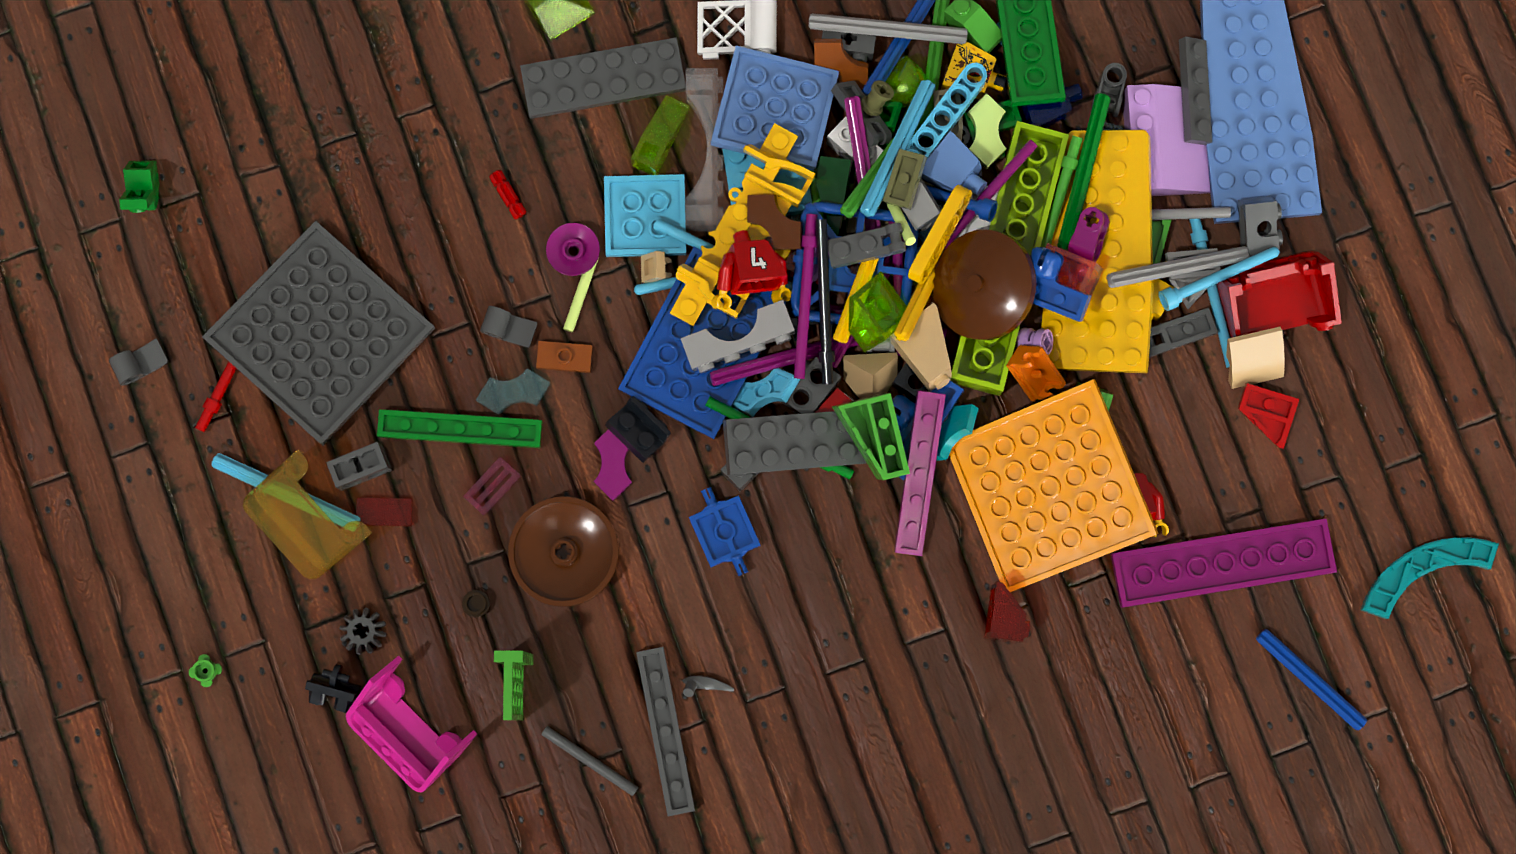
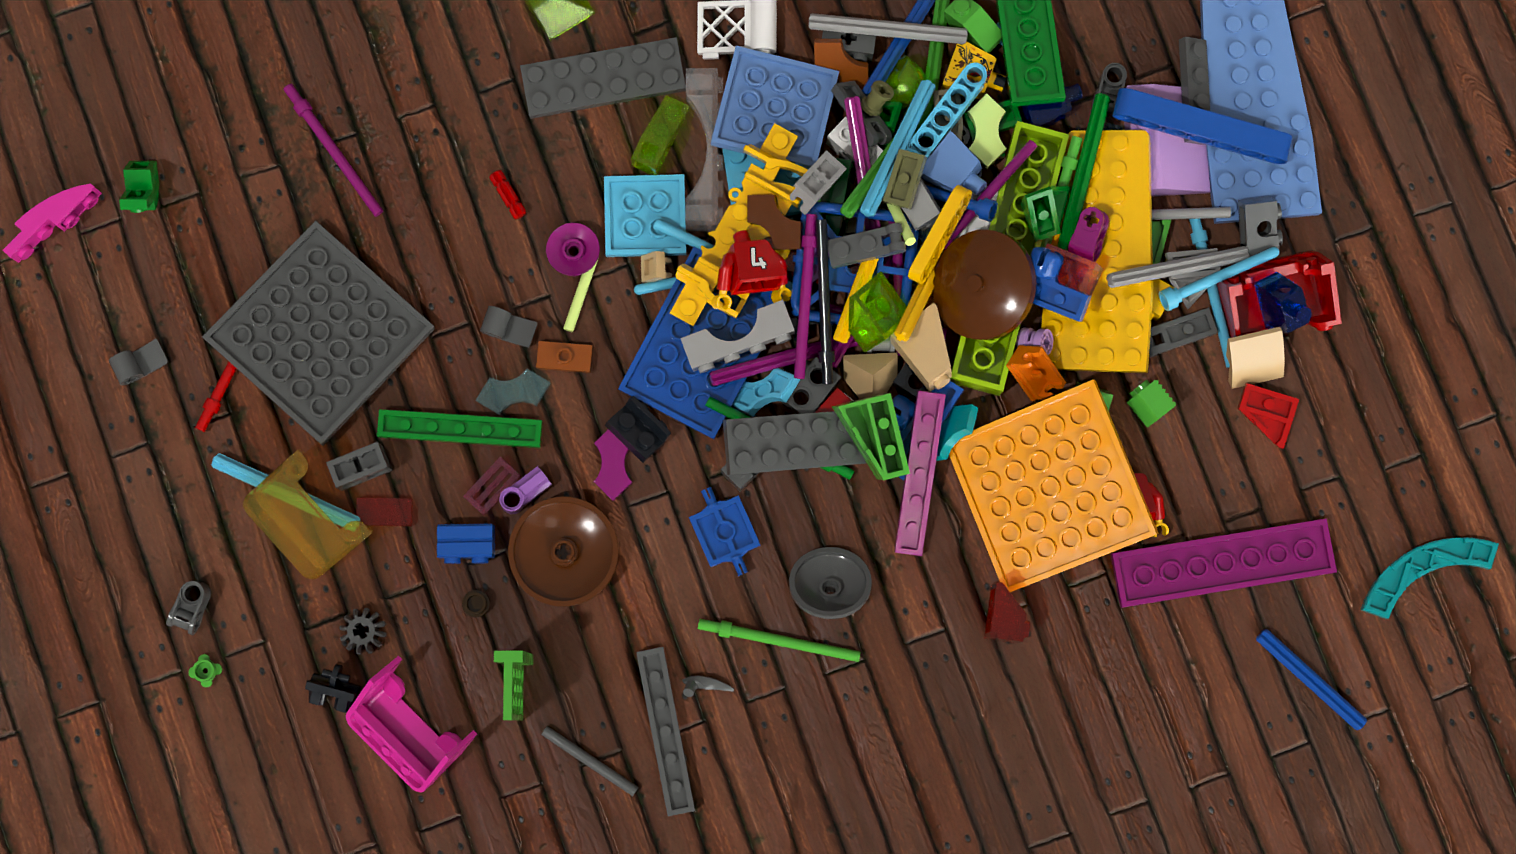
none -> dark pink slope [3,183,102,263]
none -> dark grey piece [166,581,211,636]
none -> magenta bar [283,84,383,217]
none -> blue brick [437,524,495,564]
none -> medium lavender piece [499,466,552,514]
none -> bright green bar [698,618,861,662]
none -> dark grey dish [789,547,872,619]
none -> light grey hinge [790,150,847,215]
none -> green slope [1021,186,1071,242]
none -> blue beam [1113,88,1293,164]
none -> bright green brick [1127,380,1176,427]
none -> clear blue torso [1254,272,1312,333]

